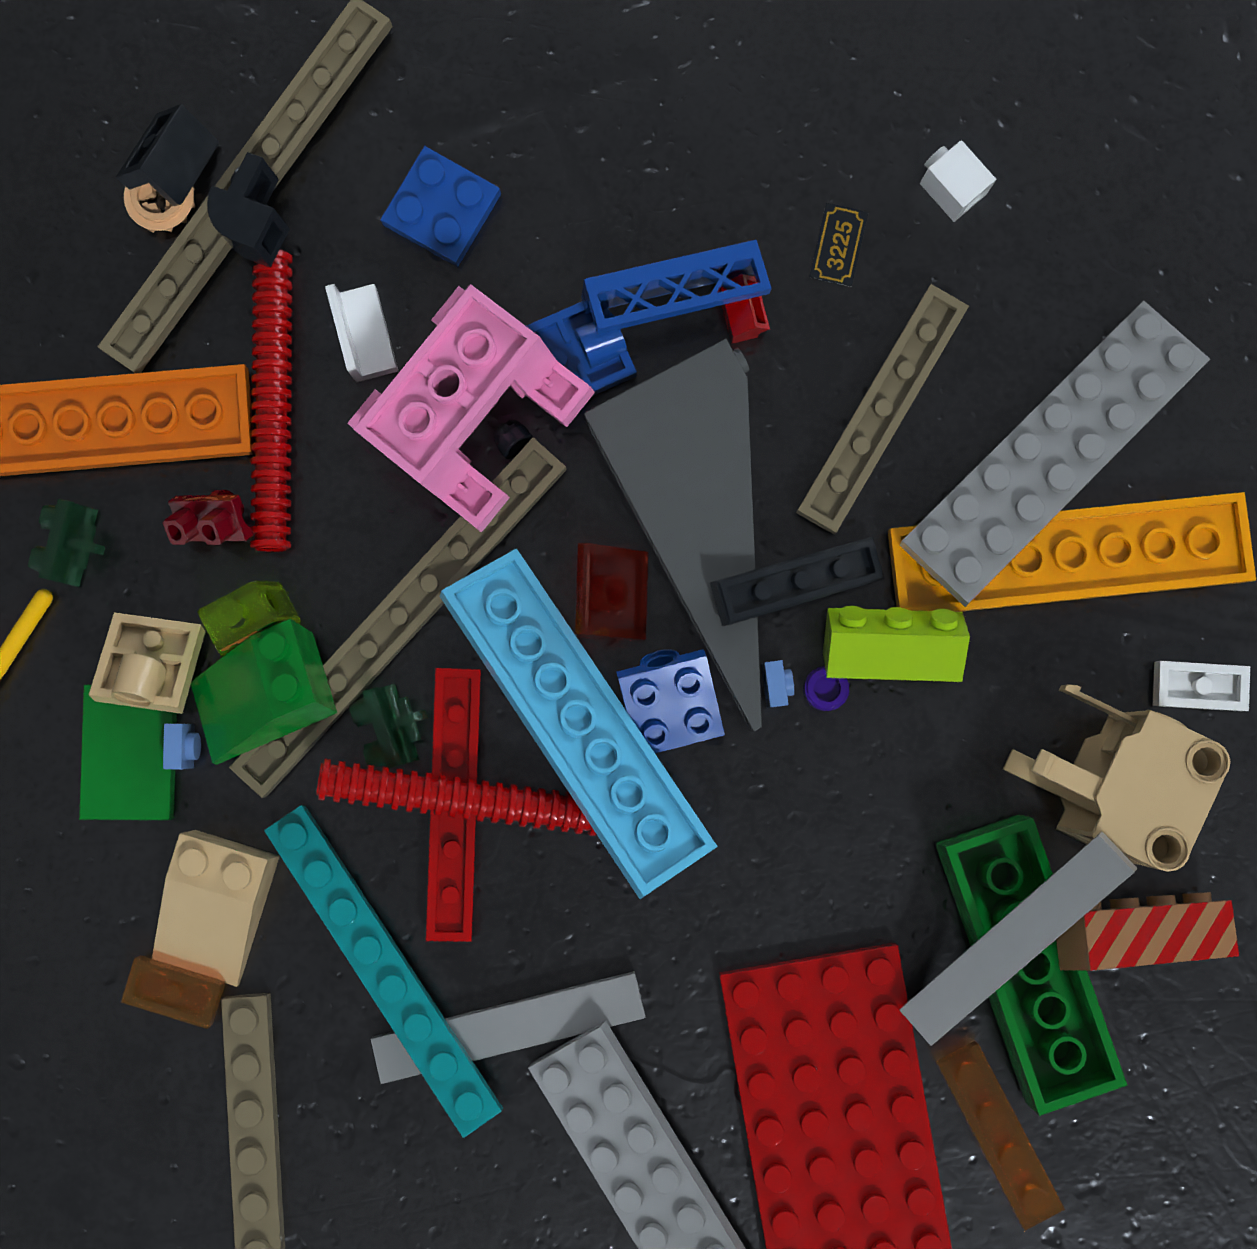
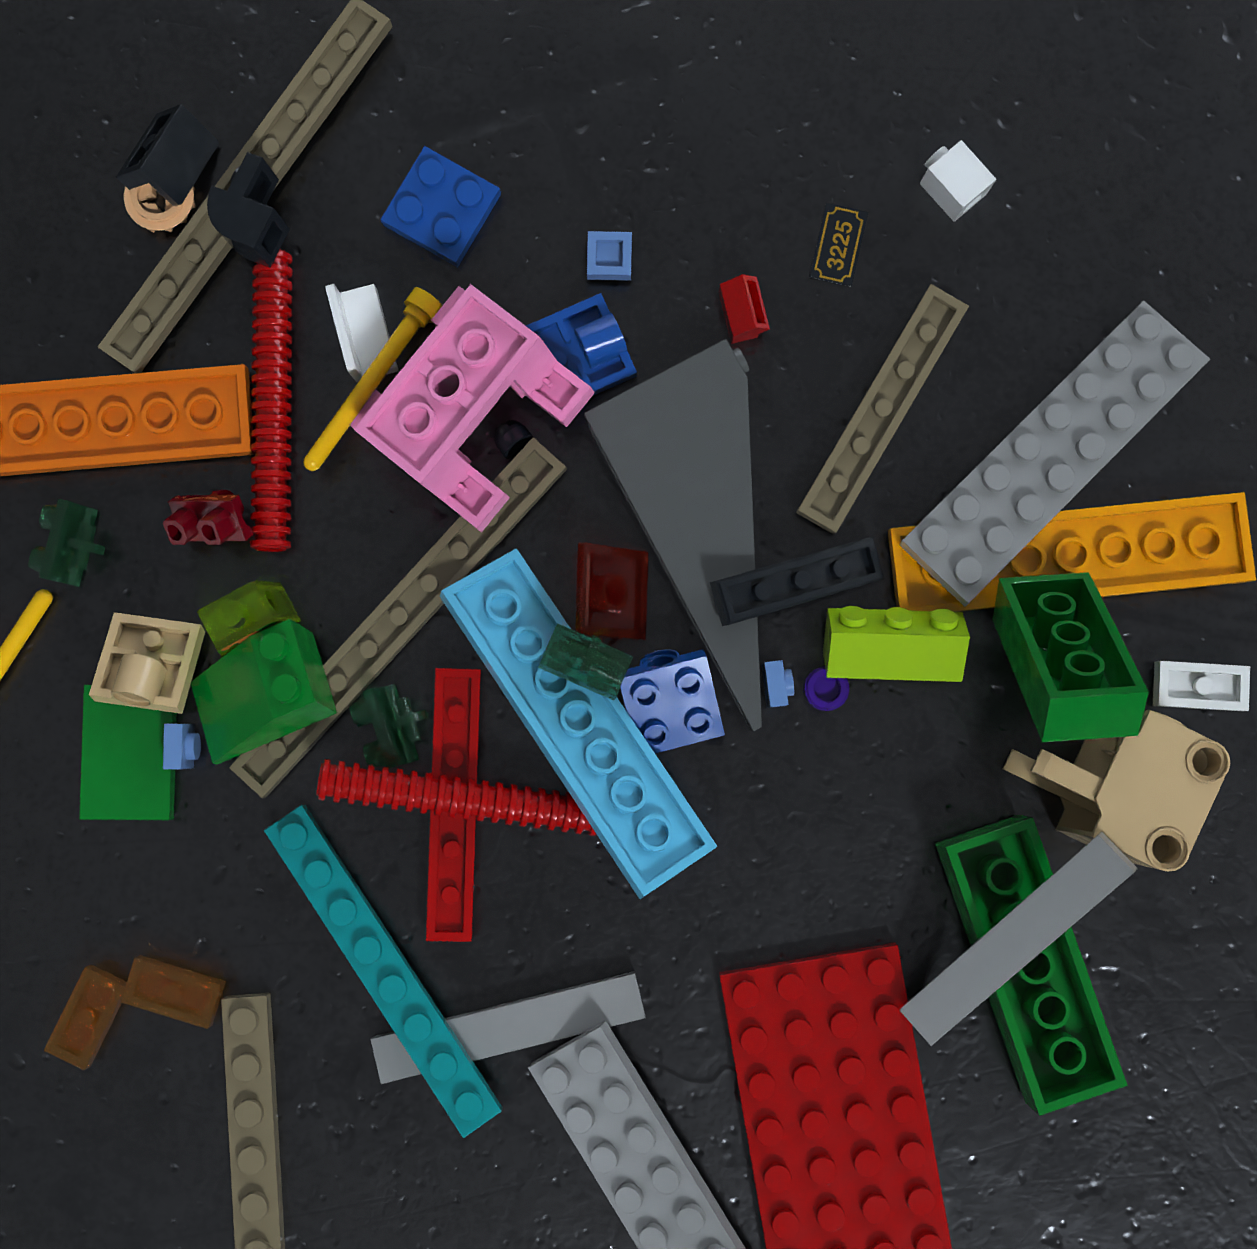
tan slope [152,830,280,987] -> none
blue fence [581,240,772,334] -> none
clear orange plate [935,1041,1065,1231] -> none
medium nougat brick [1056,892,1239,971] -> none
none -> clear orange plate [44,965,131,1070]
none -> yellow piece [303,287,442,471]
none -> clear green hips [538,623,633,700]
none -> medium blue plate [587,231,632,280]
none -> green brick [993,572,1149,742]

